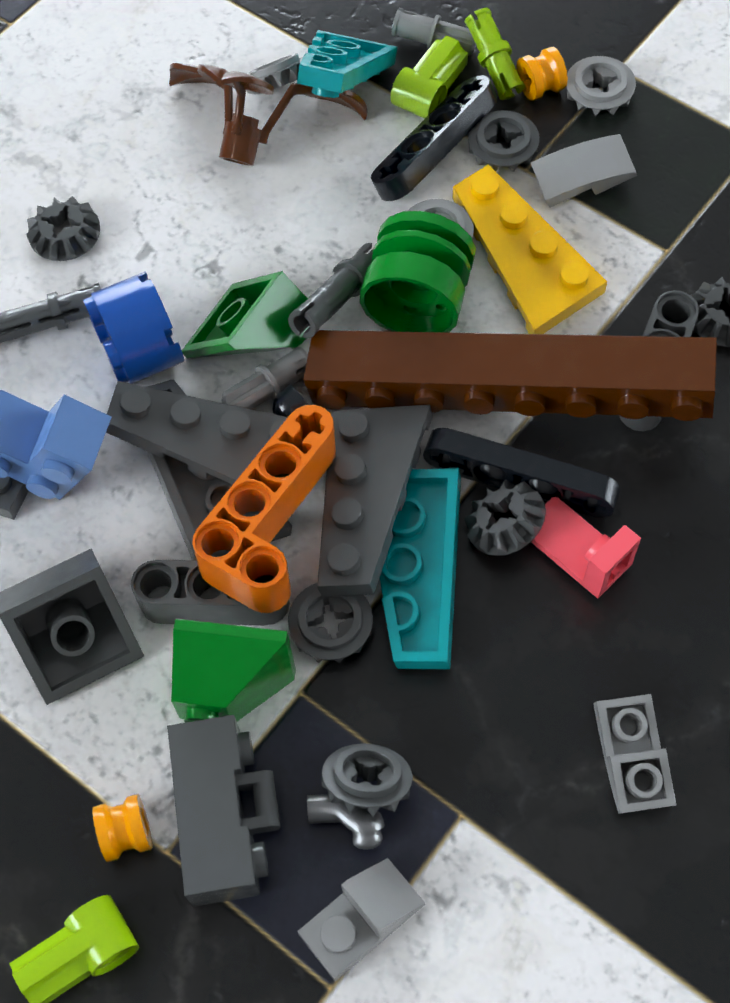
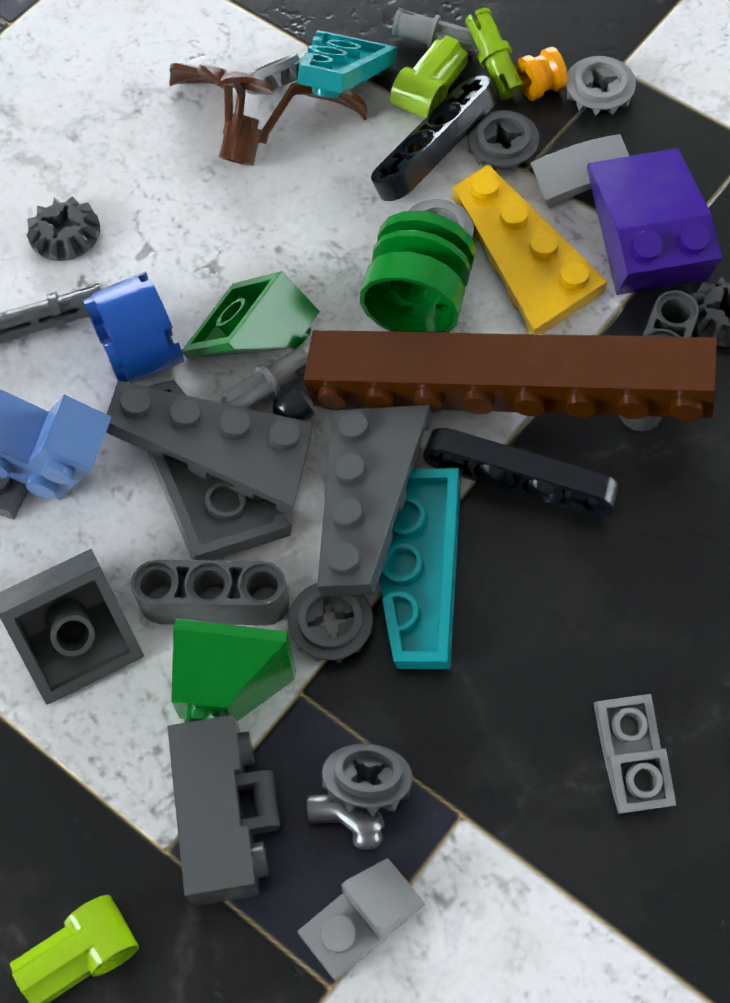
light orange wheel [92,794,153,862] -> none
orange beam [192,405,336,613] -> none
dark grey pin [288,243,374,339] -> none
dark grey gear [464,480,546,556] -> none
coral bracket [531,497,641,599] -> none
none -> dark purple slope [587,148,722,295]

